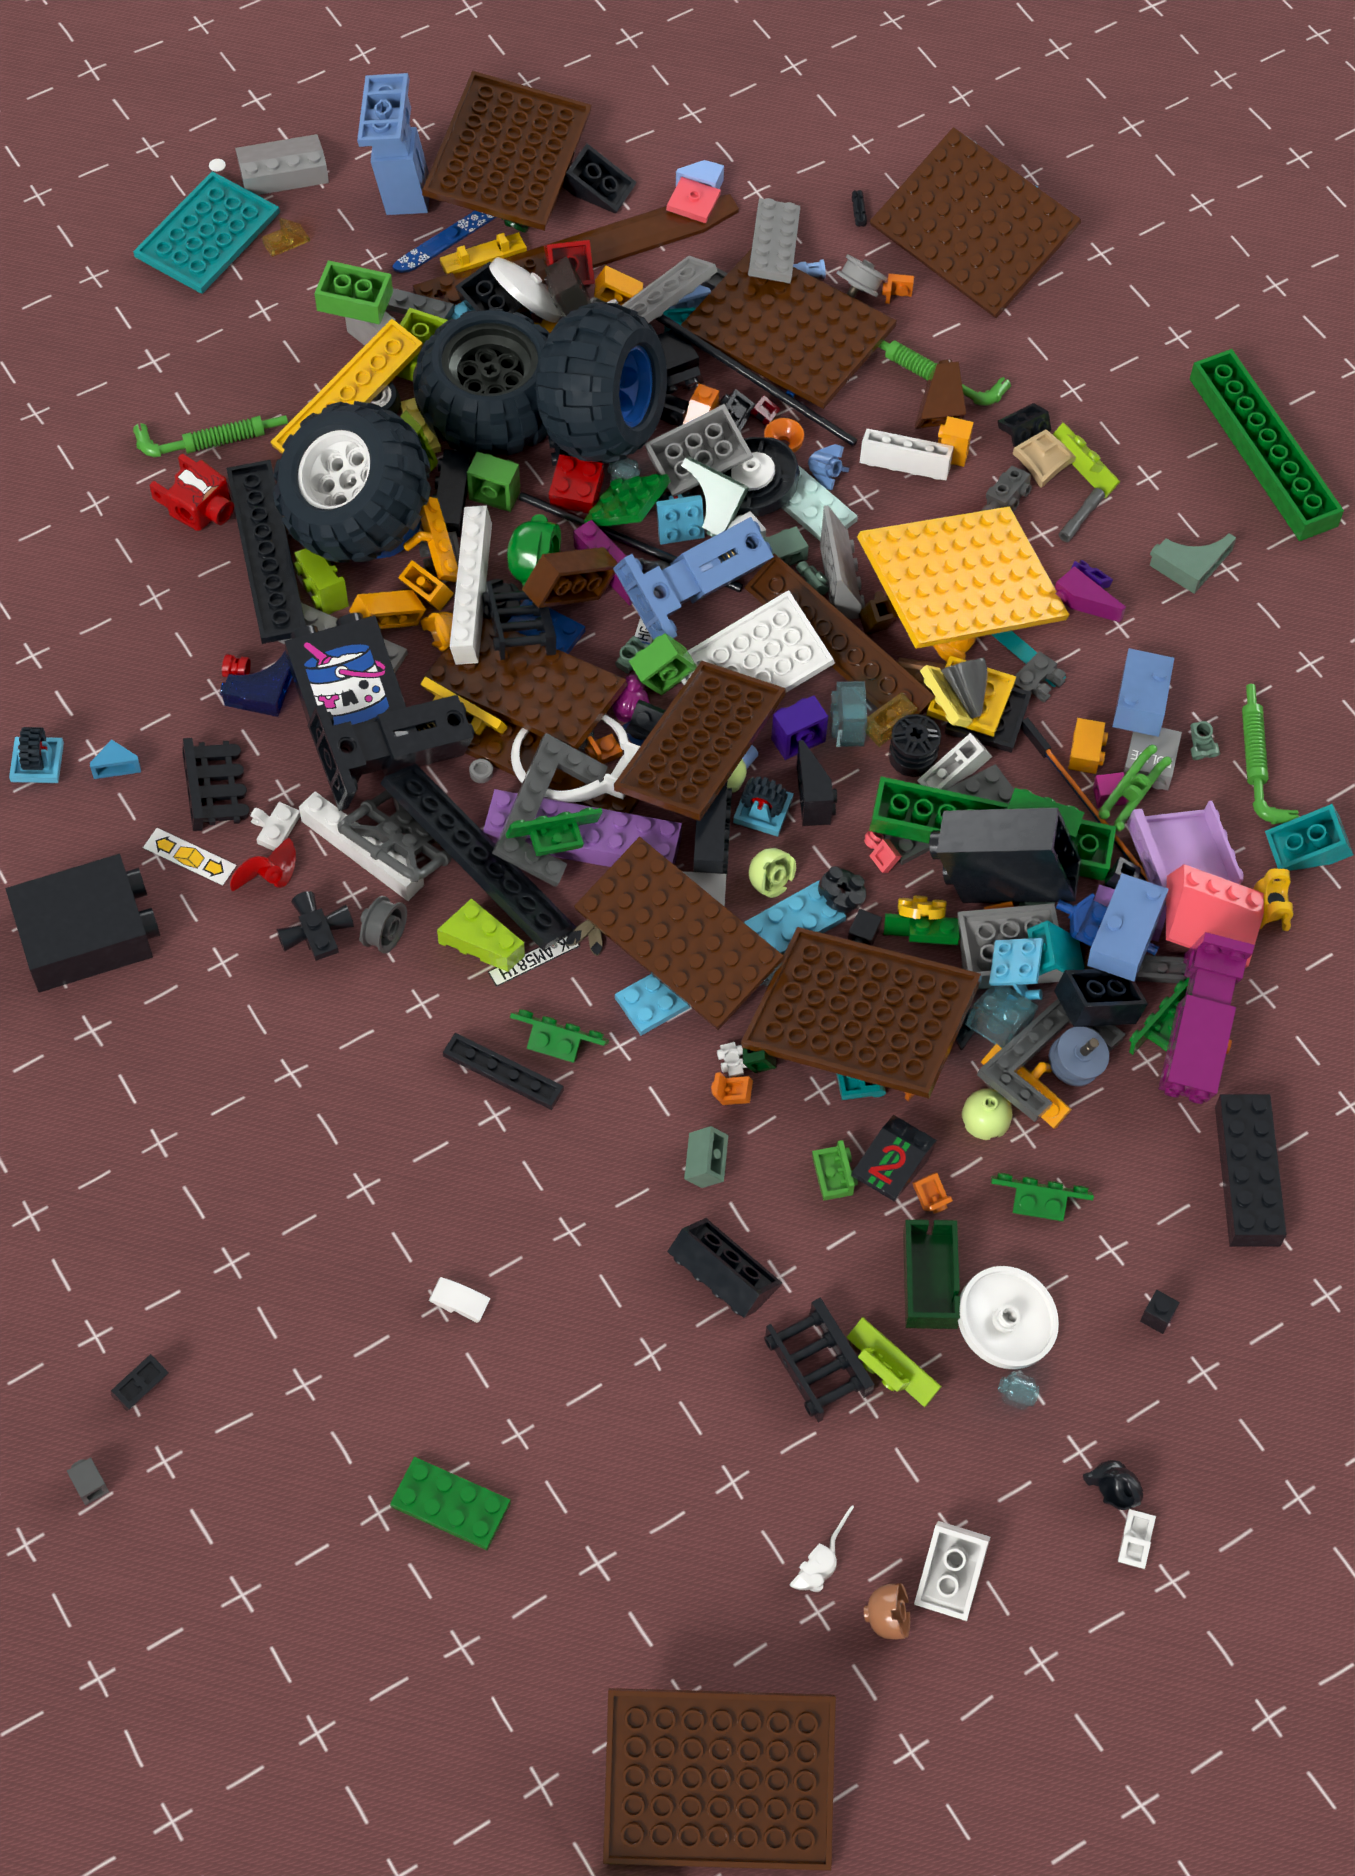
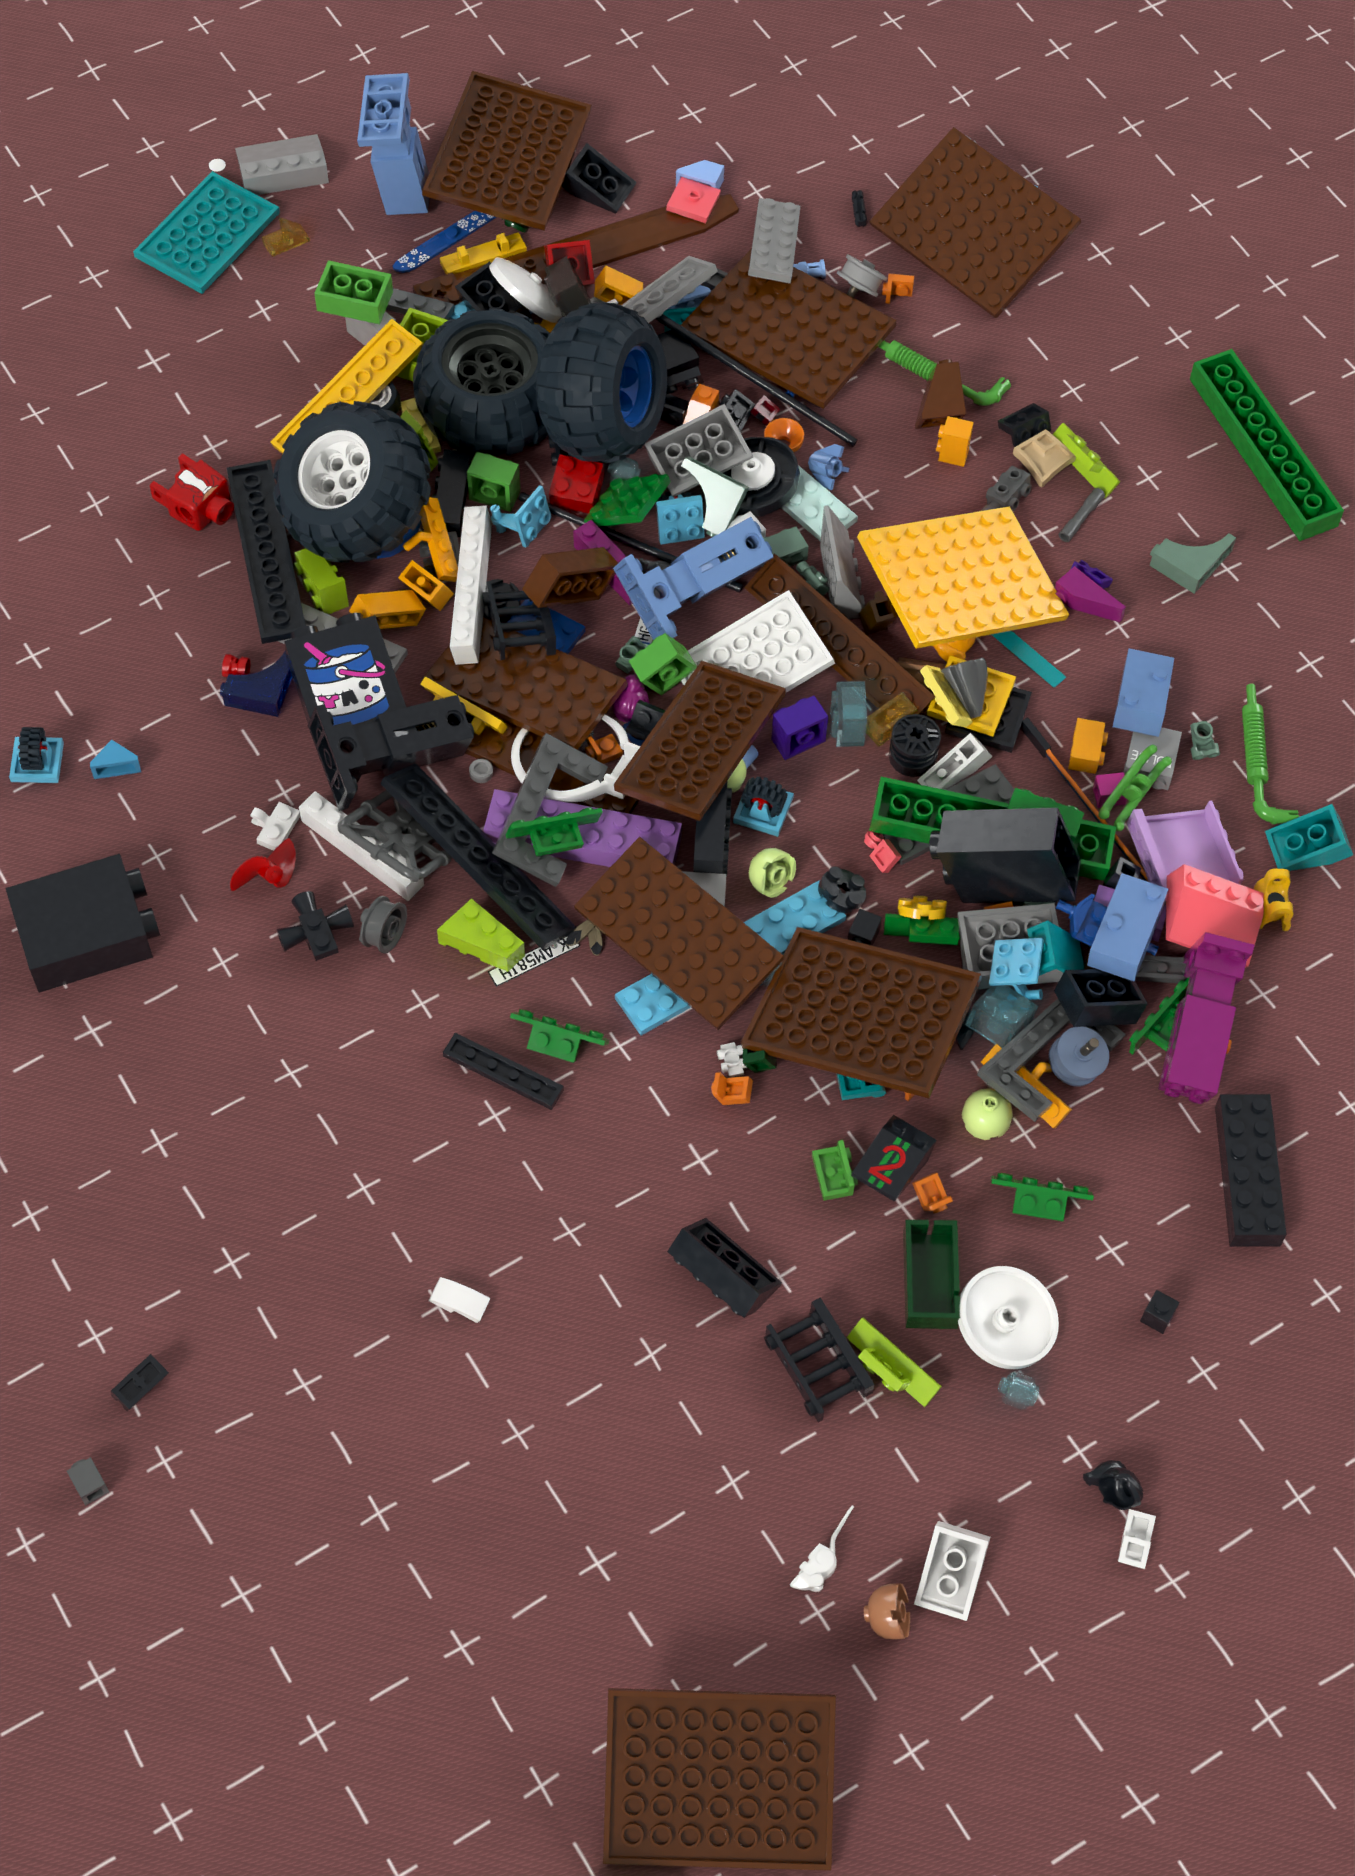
bright green piece [133,415,288,457] -> none
sticker [143,828,236,886] -> none
black fence [182,738,250,831] -> none
green plate [390,1457,511,1551] -> none
light orange hair [420,612,453,651] -> none
green piece [507,514,561,586] -> none
sand green brick [684,1126,728,1188] -> none
black slope [796,740,837,826] -> none
white brick [859,429,954,480] -> none
dark grey plate [1013,651,1066,703] -> none
none -> medium azure plate [490,485,551,548]

